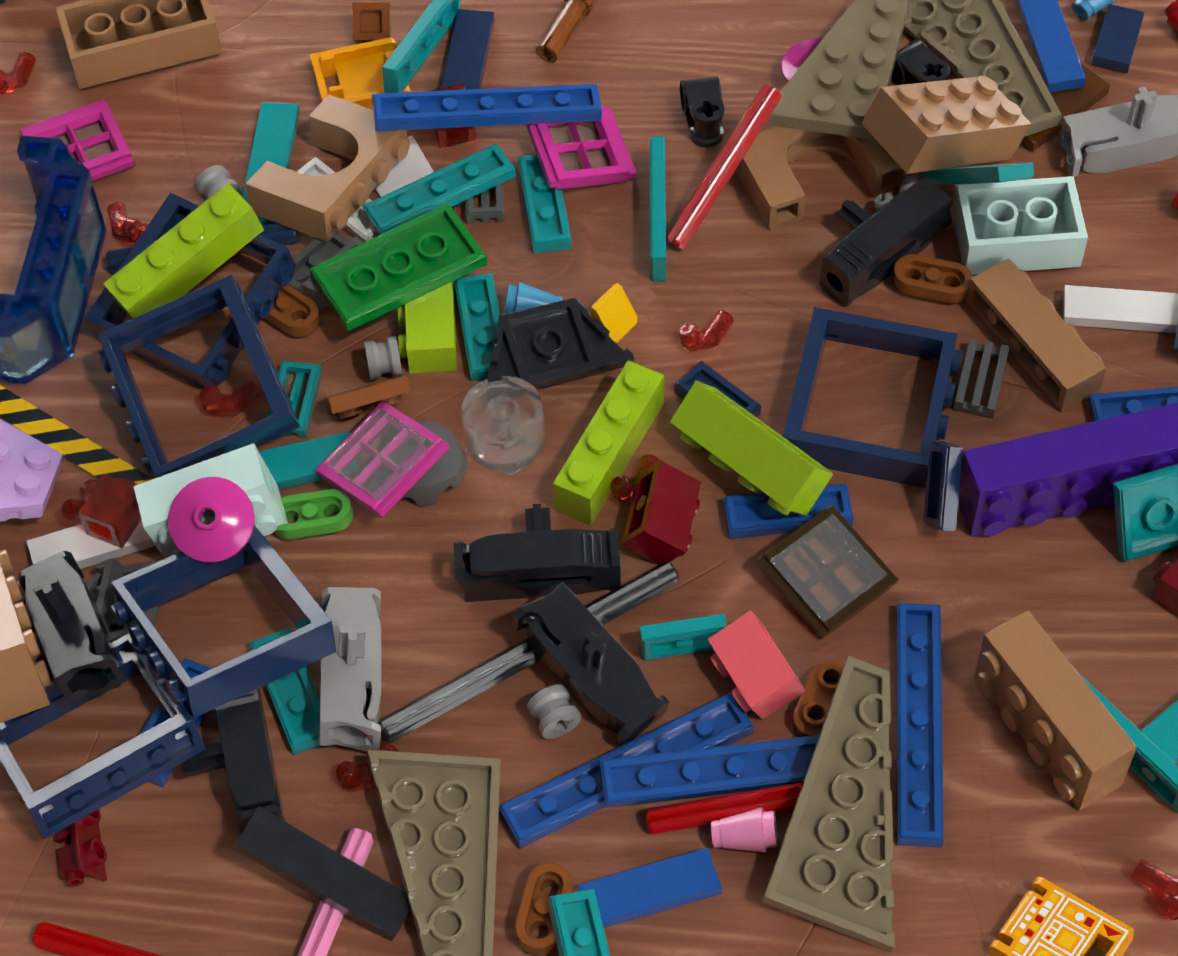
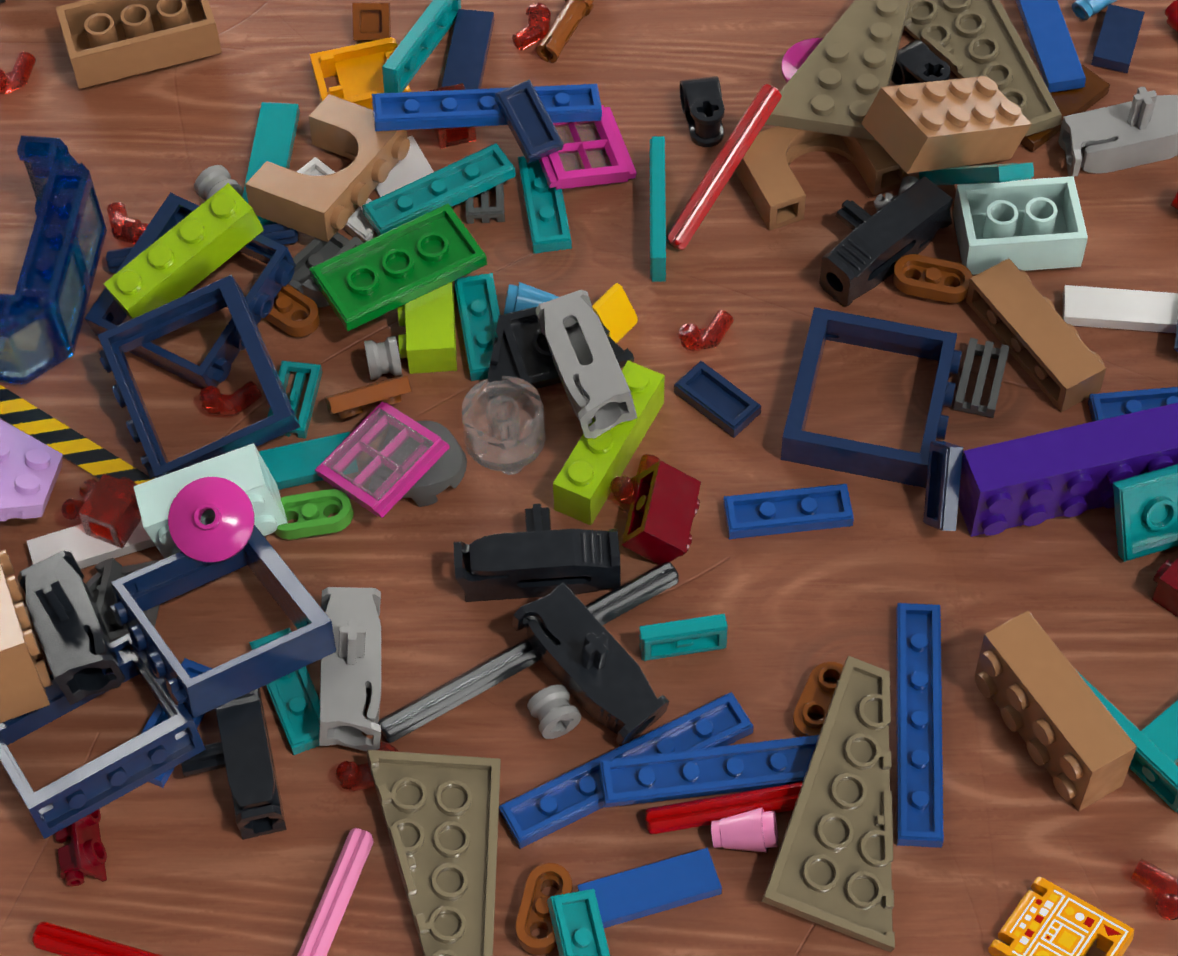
dark pink piece [20,99,136,196] -> none
black tile [233,806,410,941] -> none
lime brick [670,381,833,516] -> none
coral brick [708,610,806,720] -> none
clear piece [755,505,899,639] -> none
none -> dark blue tile [495,79,564,164]
none -> clear red arm [512,2,551,51]
none -> light grey piece [535,290,637,439]

